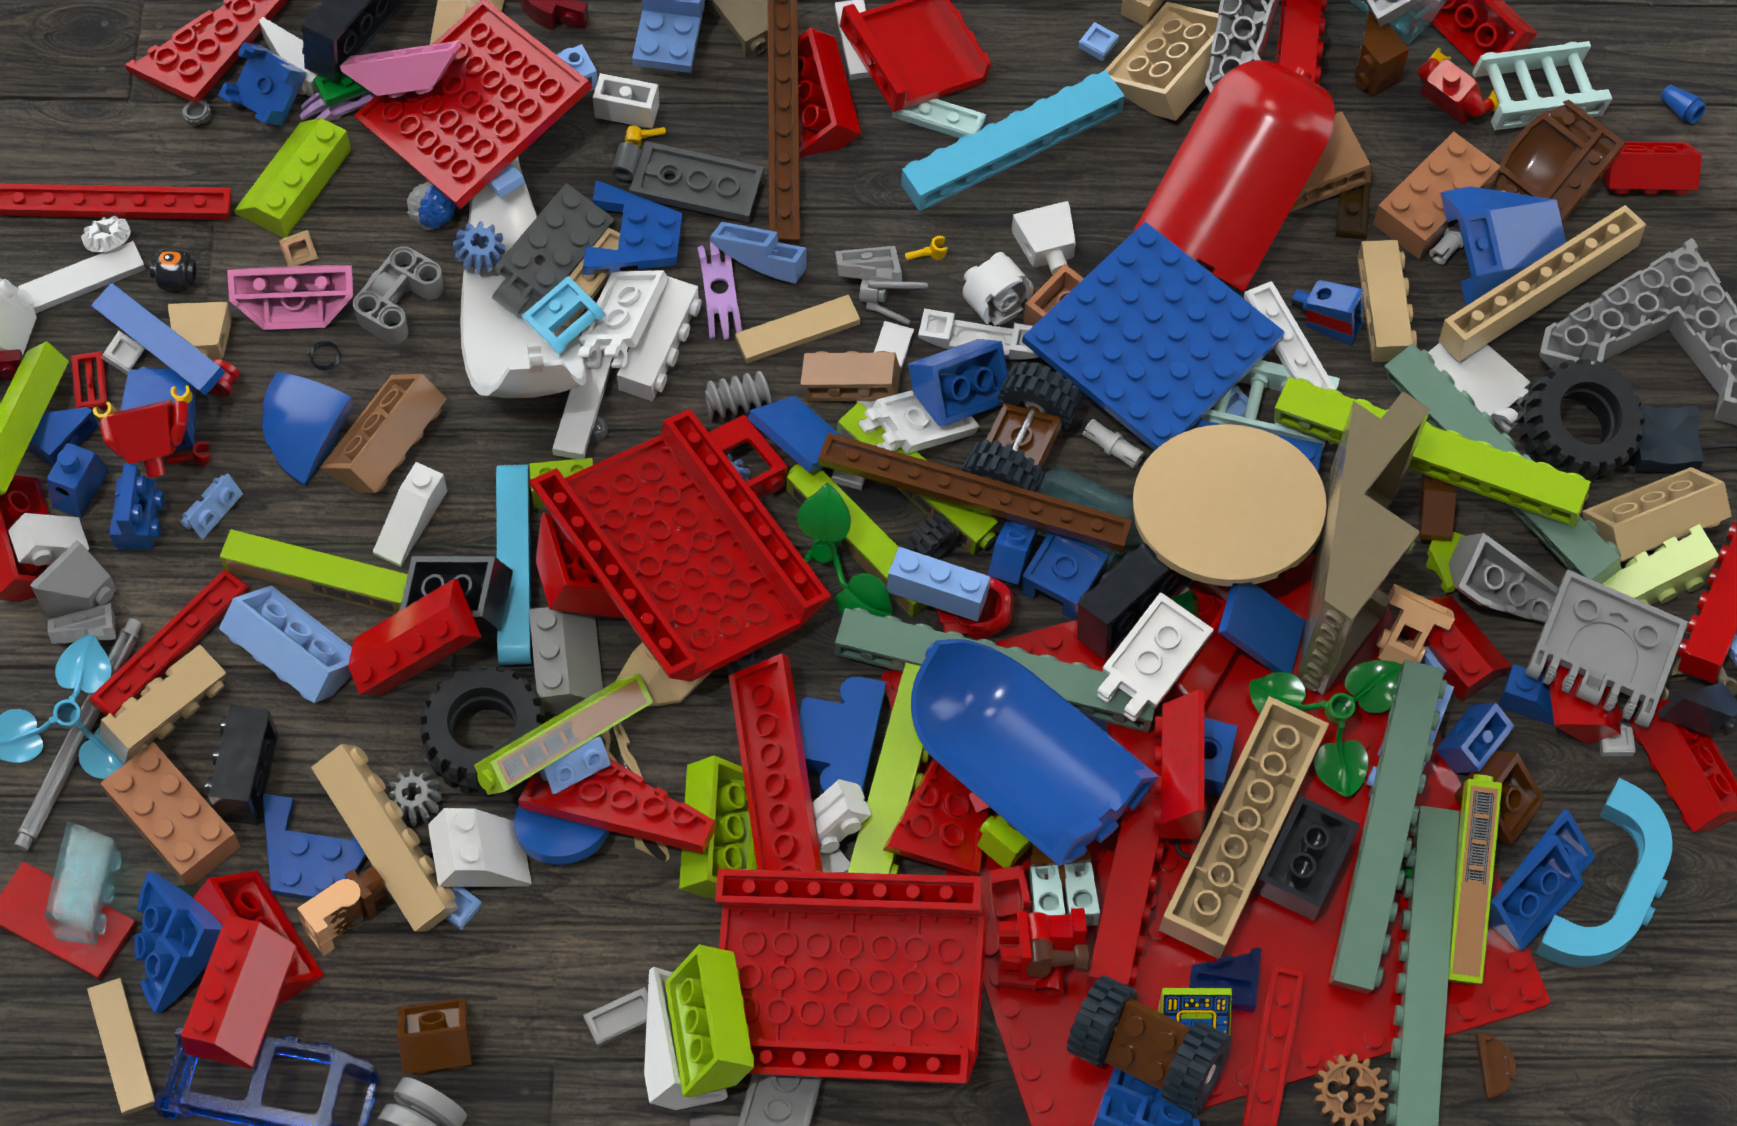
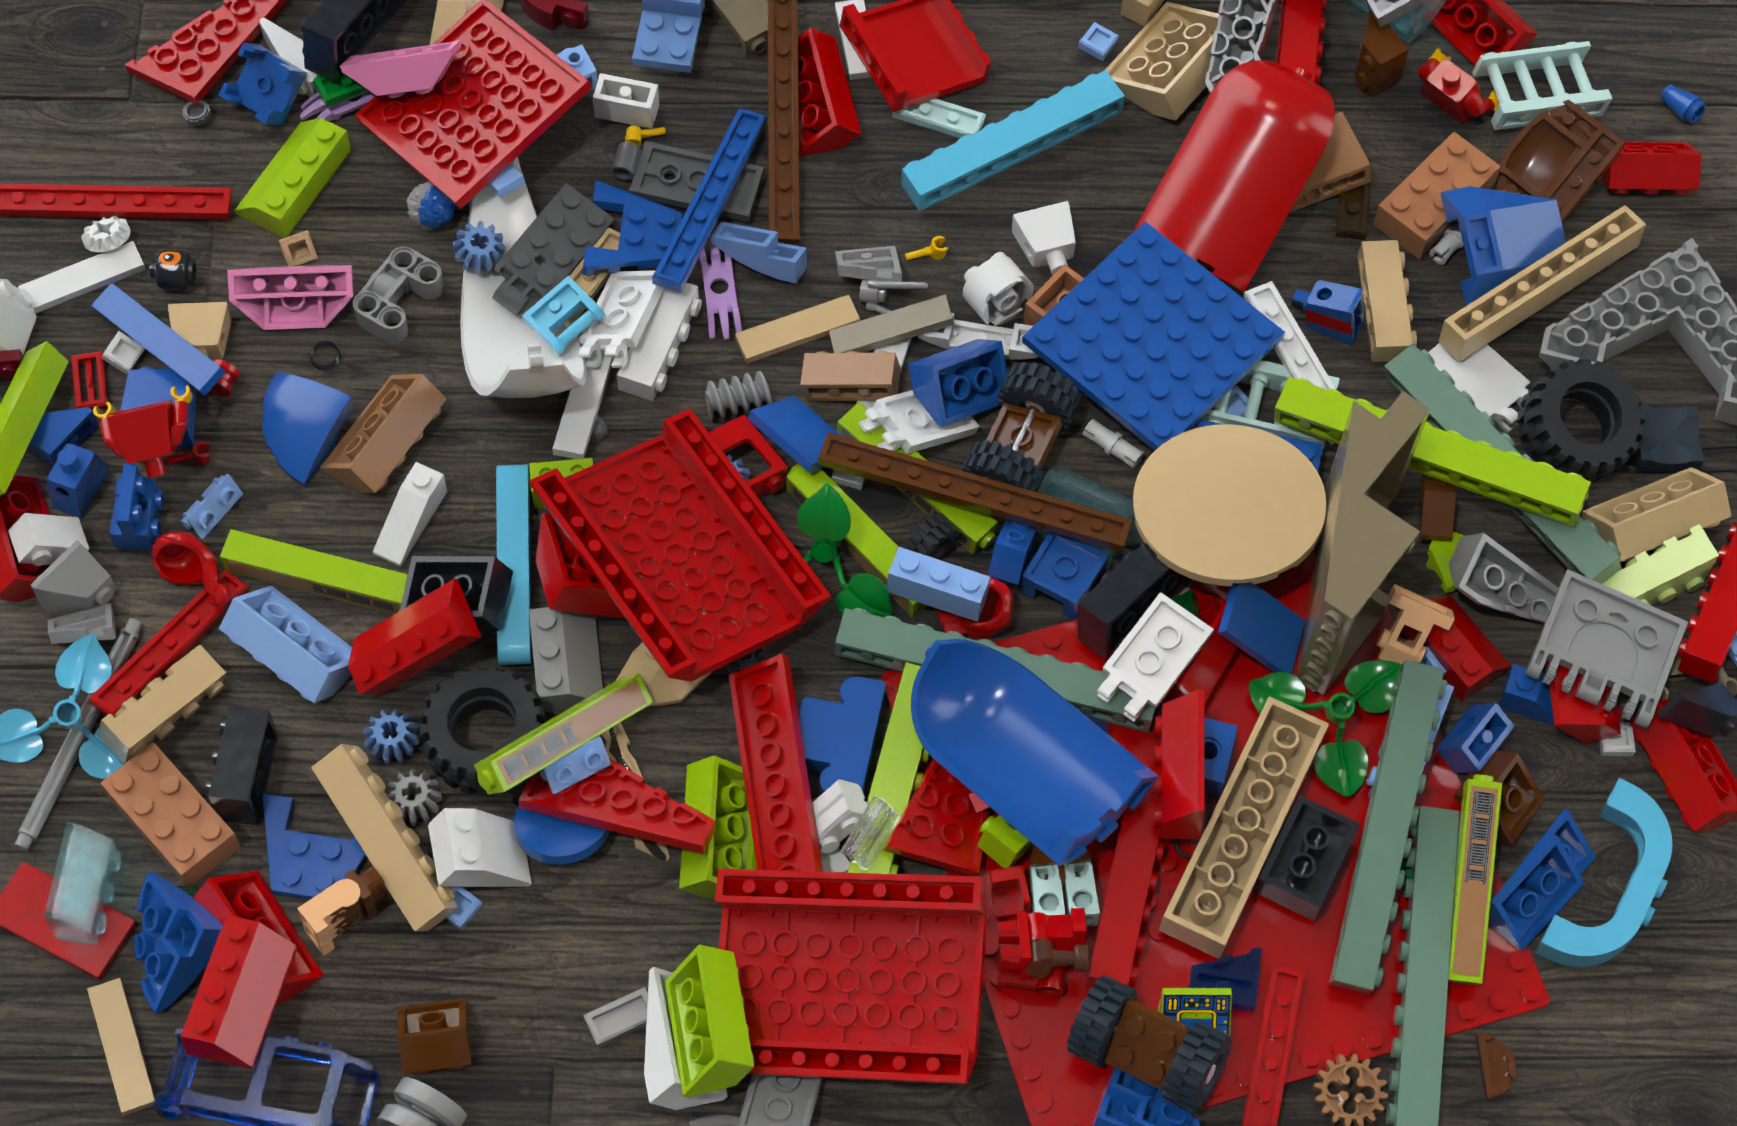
none -> red hair [151,531,231,607]
none -> medium blue gear [364,707,420,765]
none -> blue tile [652,108,767,292]
none -> tile [829,294,954,353]
none -> clear tile [840,796,902,871]

